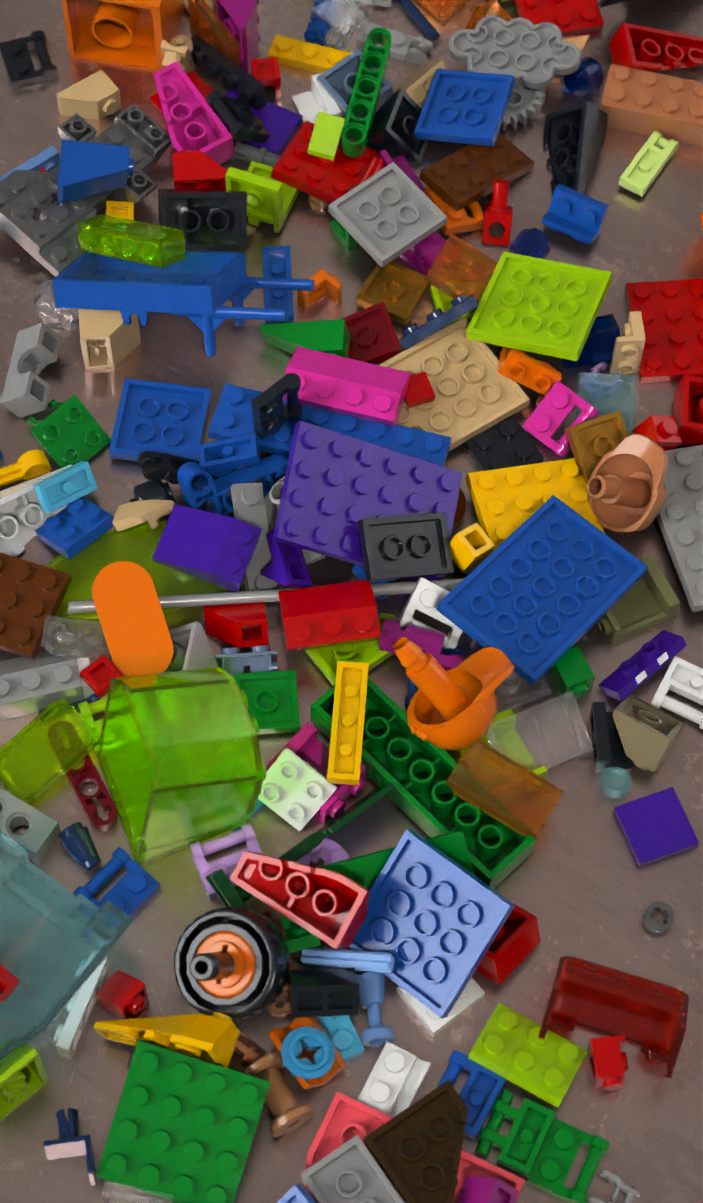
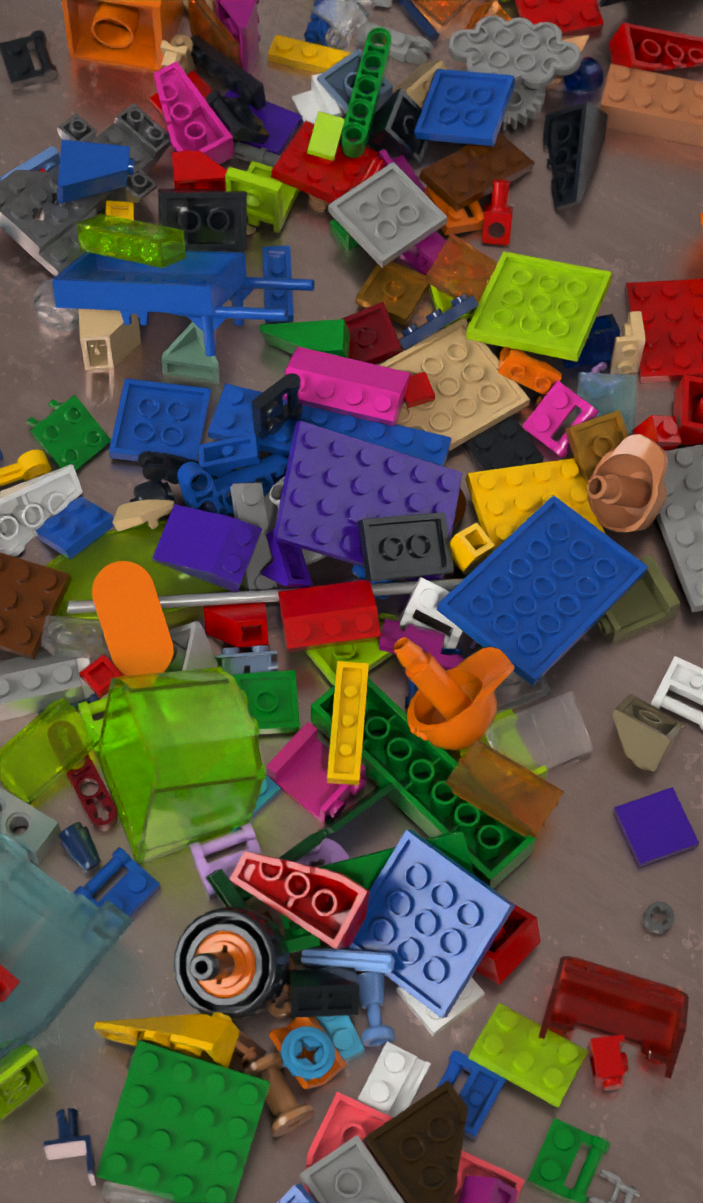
light grey arch [0,323,62,418] -> none
medium azure plate [33,461,98,513] -> none
white plate [54,953,110,1059] -> none
tan slope [56,69,122,120] -> none
red slope [95,970,150,1020] -> none
hinge [250,748,337,832] -> none
red panel [251,57,281,99] -> none
orange bracket [297,269,342,311] -> none
green plate [475,1089,556,1177] -> none
clear blue head [509,228,550,259] -> none
blue bracket [541,184,609,244] -> none
green brick [548,646,595,701] -> none
black panel [589,702,633,772] -> none
dark purple plate [599,630,687,701] -> none
clear light blue plate [600,767,632,798] -> none
yellowish green plate [618,131,679,197] -> none
none -> sand green slope [161,322,220,384]

